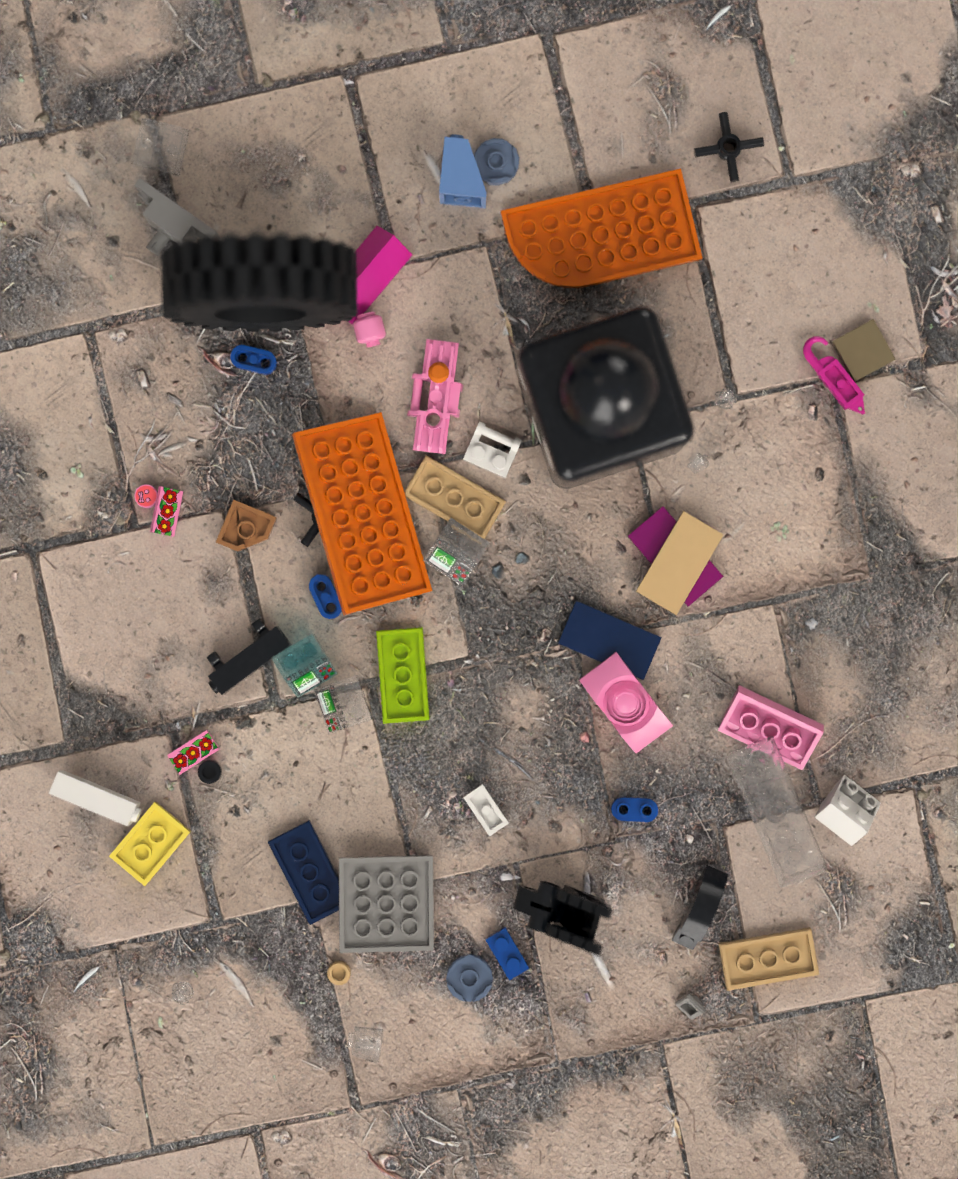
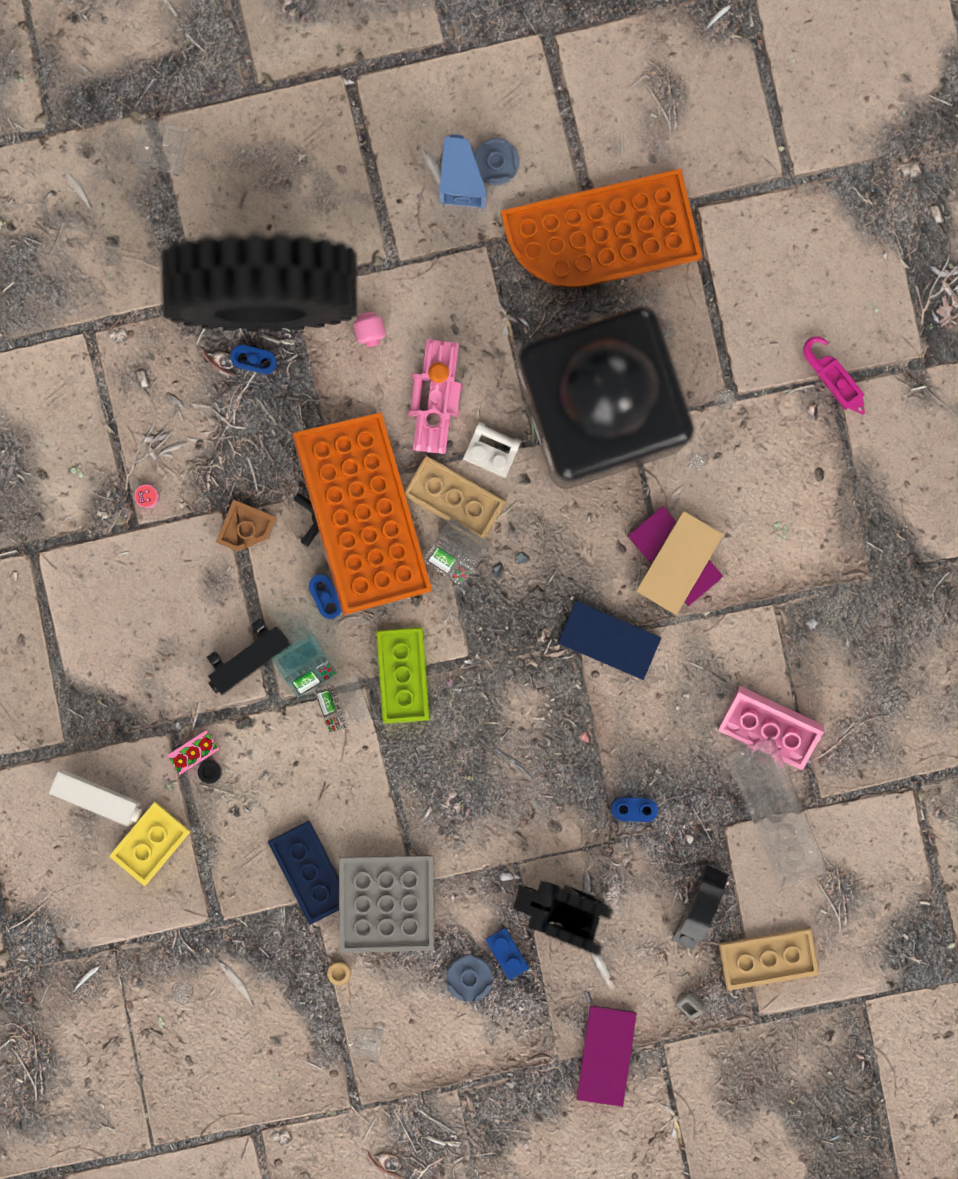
light grey brick [134,178,221,256] -> none
tile [150,486,183,537] -> none
dark pink slope [348,226,413,325] -> none
white plate [463,784,509,836] -> none
bright pink slope [579,652,673,753] -> none
black bar [694,112,764,183] -> none
white slope [815,775,881,846] -> none
dark tan tile [832,319,896,382] -> none
none -> magenta tile [576,1005,637,1107]

